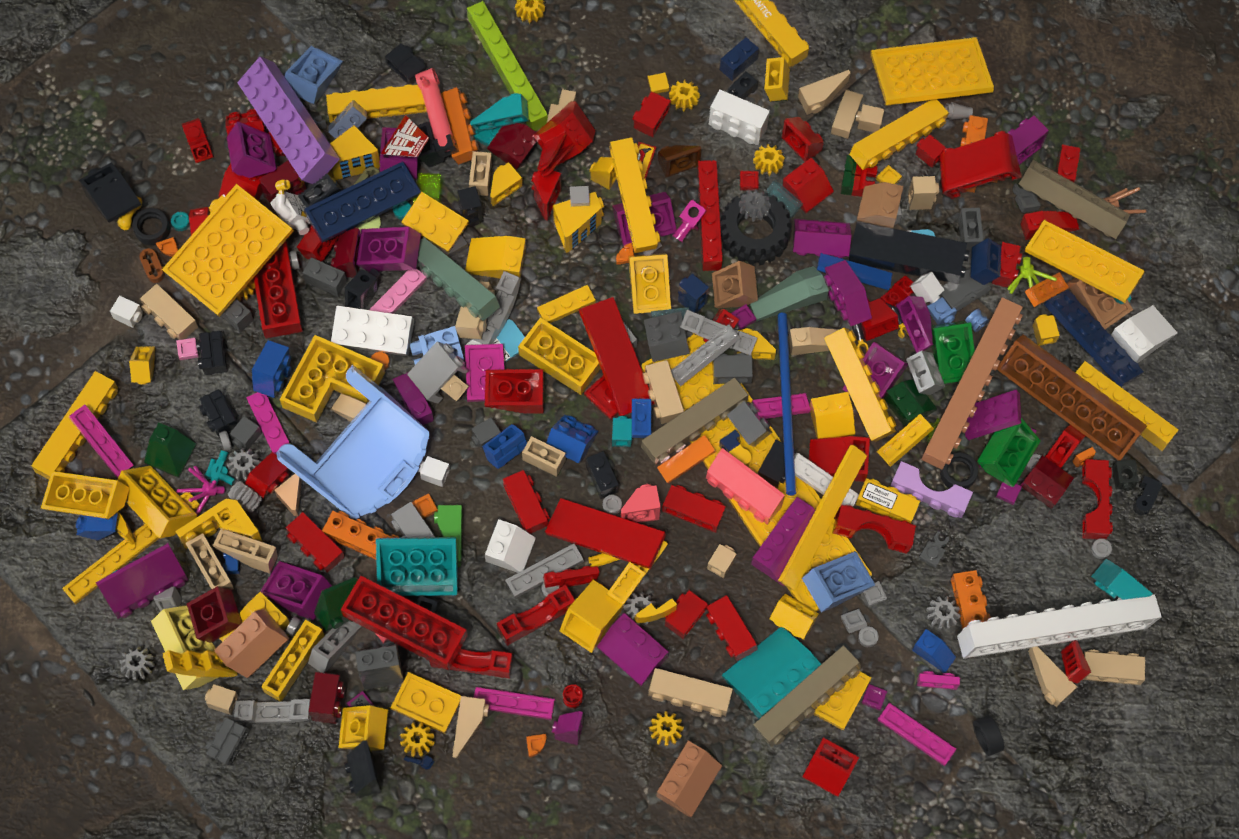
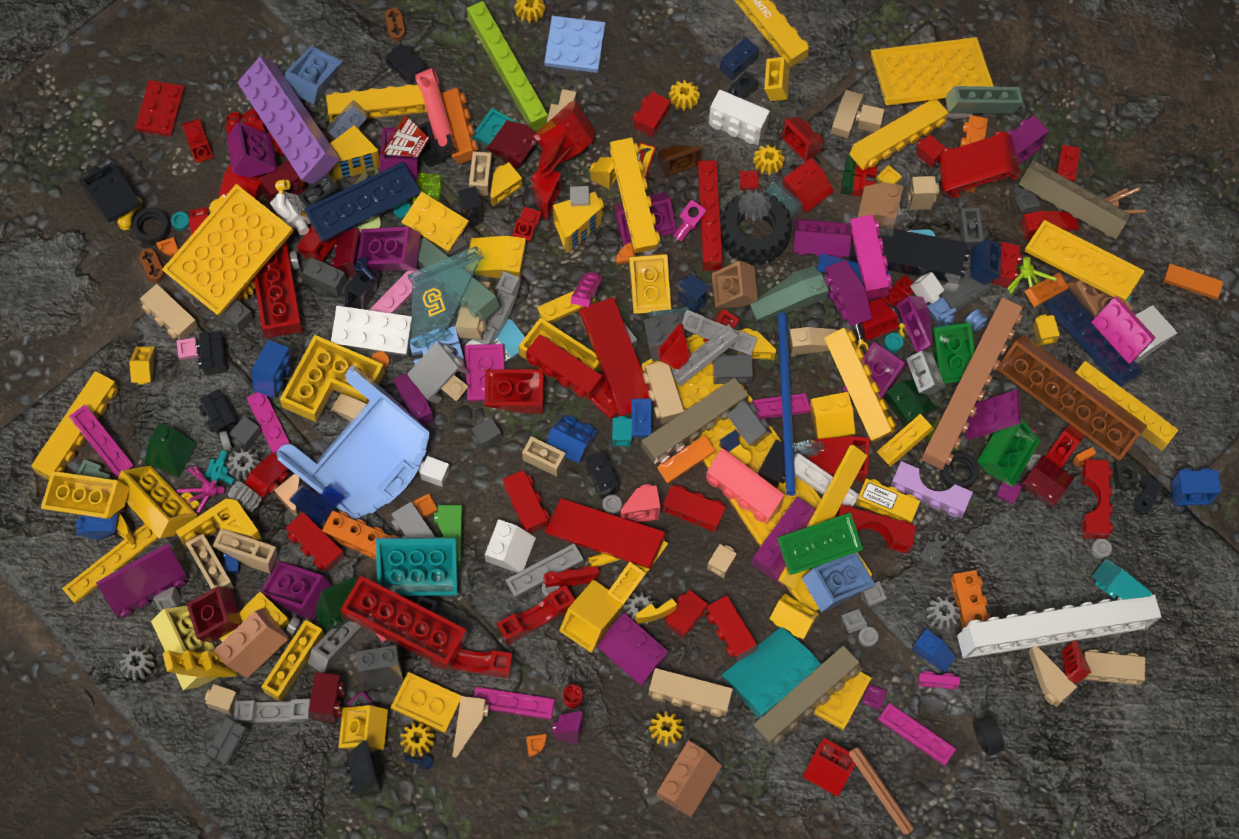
white brick [110,296,142,328] -> none
teal slope [470,93,529,131] -> none
blue brick [482,424,527,469] -> none
yellow tile [648,73,670,94] -> none
magenta tile [731,304,757,330] -> none
tan slope [798,70,850,115] -> none
none -> sand green plate [76,459,113,480]
none -> red plate [135,80,185,137]
none -> clear blue plate [289,482,345,524]
none -> dark blue hand [354,257,375,281]
none -> dark orange beam [385,8,405,42]
none -> clear light blue piece [408,246,484,348]
none -> red slope [512,207,542,242]
none -> red brick [526,334,602,400]
none -> light blue plate [544,16,605,73]
none -> dark pink plate [570,272,603,307]
none -> red slope [658,323,690,370]
none -> green plate [776,512,863,575]
none -> clear light blue plate [793,439,825,457]
none -> nougat axle [849,747,914,834]
none -> dark pink brick [850,214,892,300]
none -> teal tile [884,333,904,353]
none -> sand green brick [945,86,1023,114]
none -> dark pink plate [1091,296,1156,364]
none -> orange tile [1163,264,1224,300]
none -> blue brick [1170,468,1221,506]

